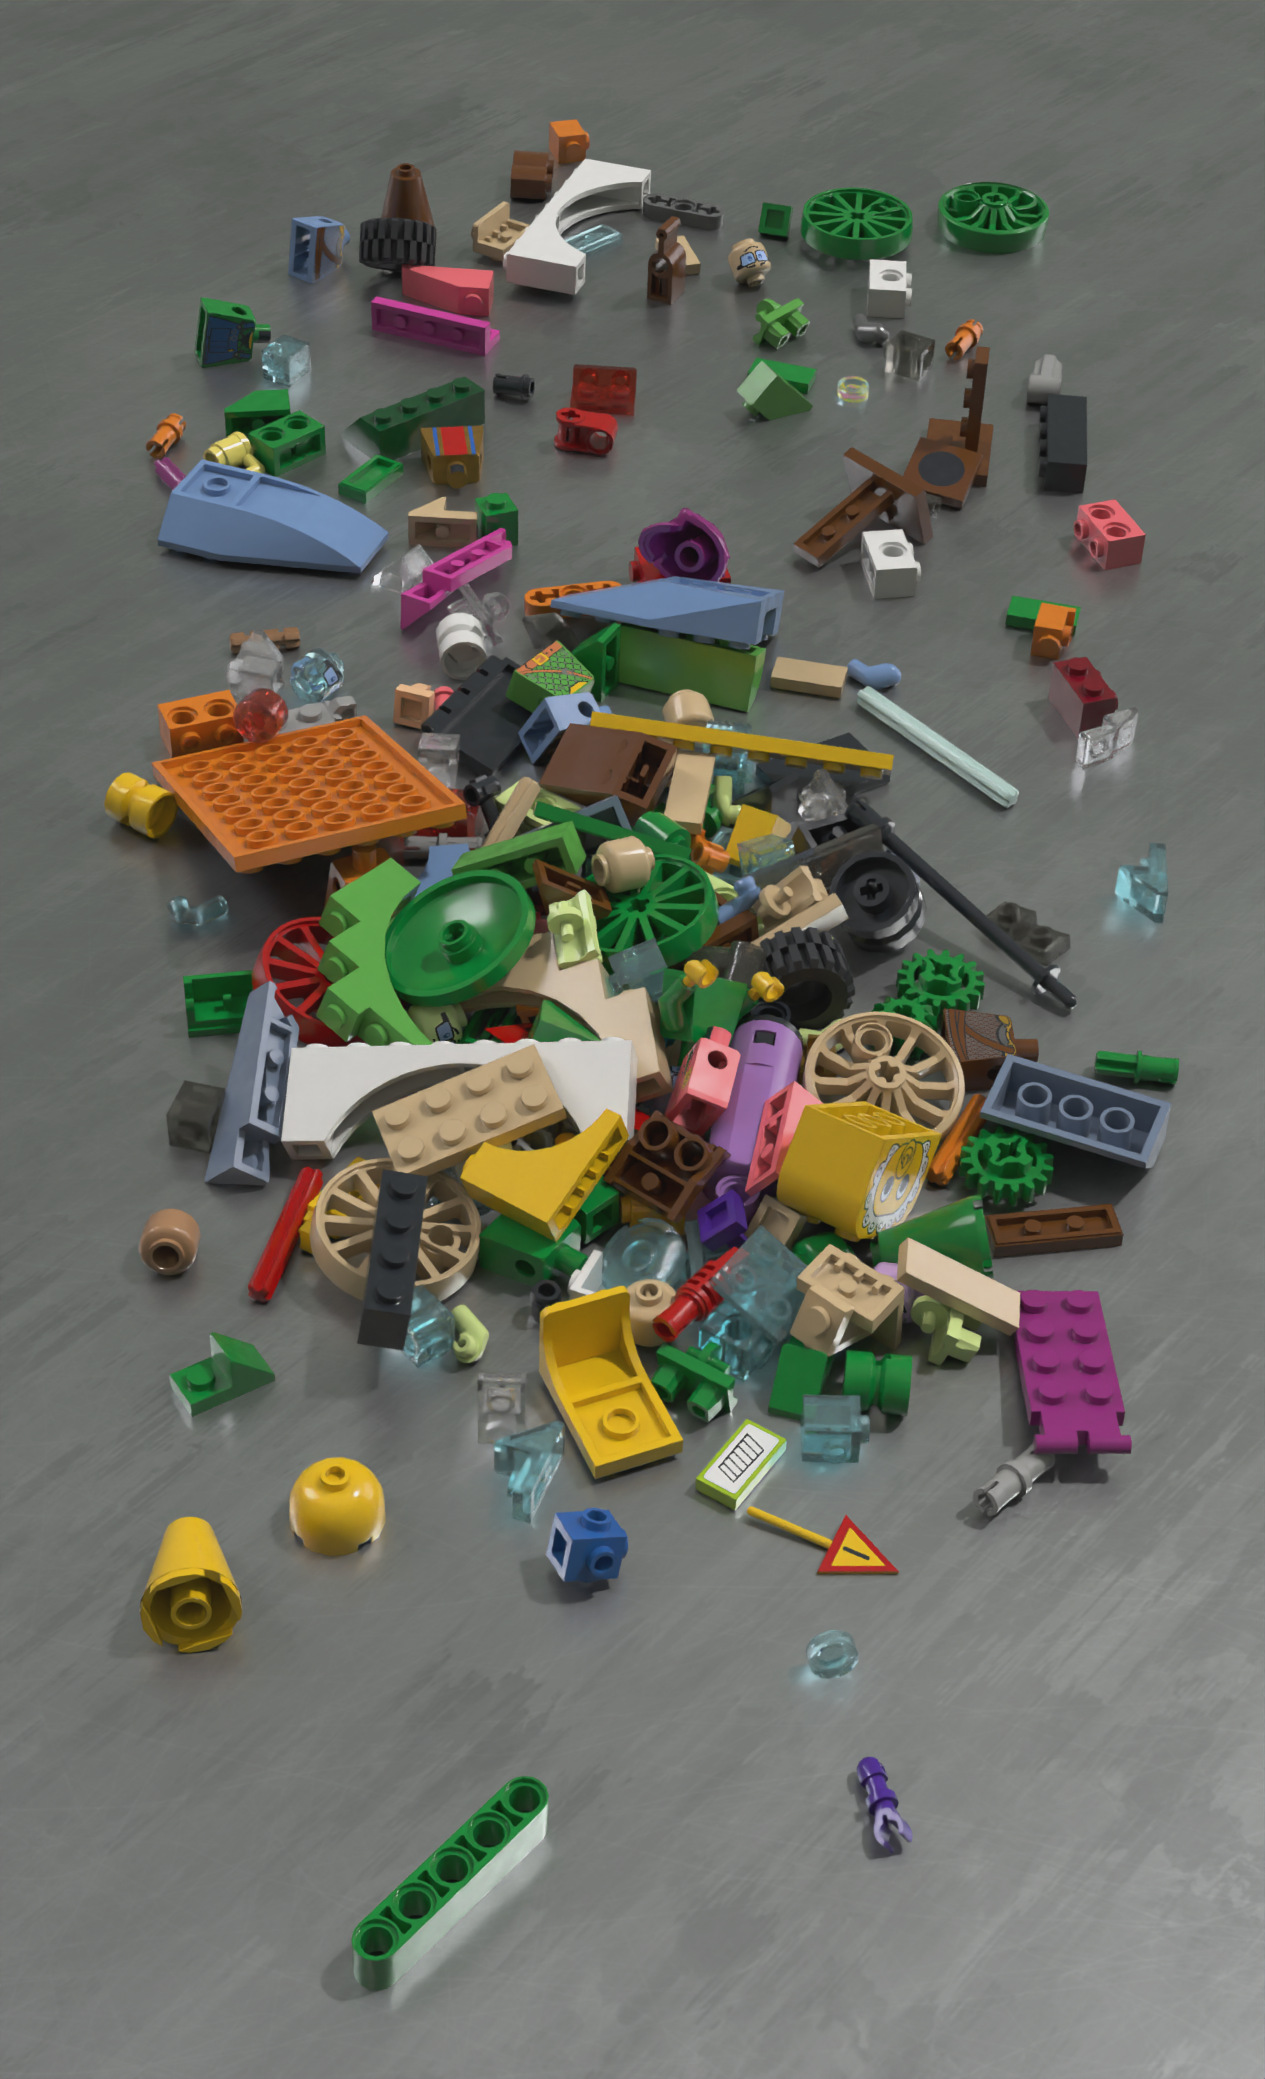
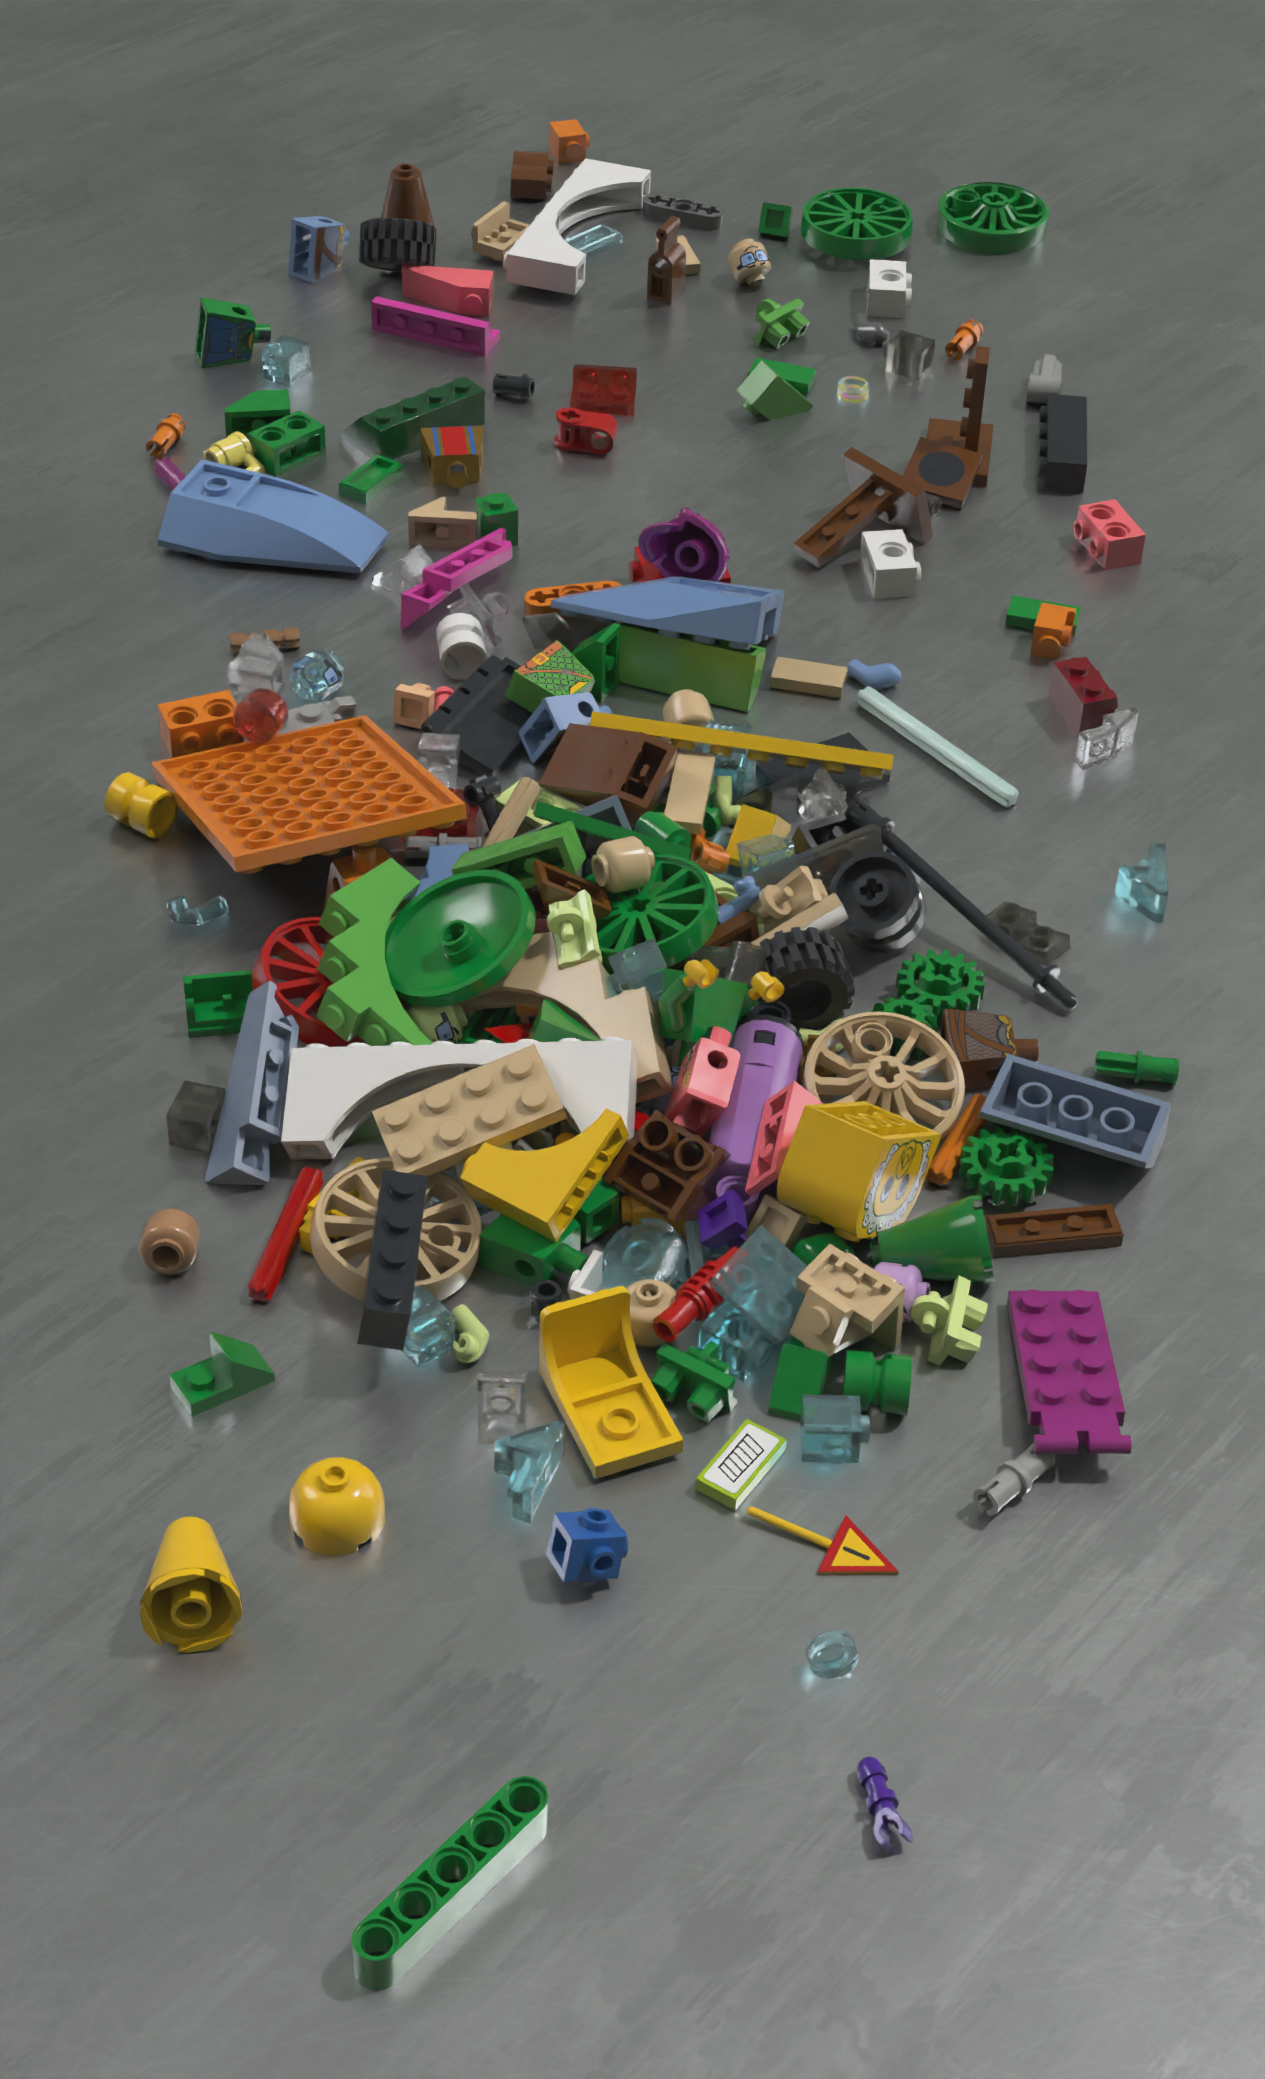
tan tile [897,1238,1020,1336] -> none

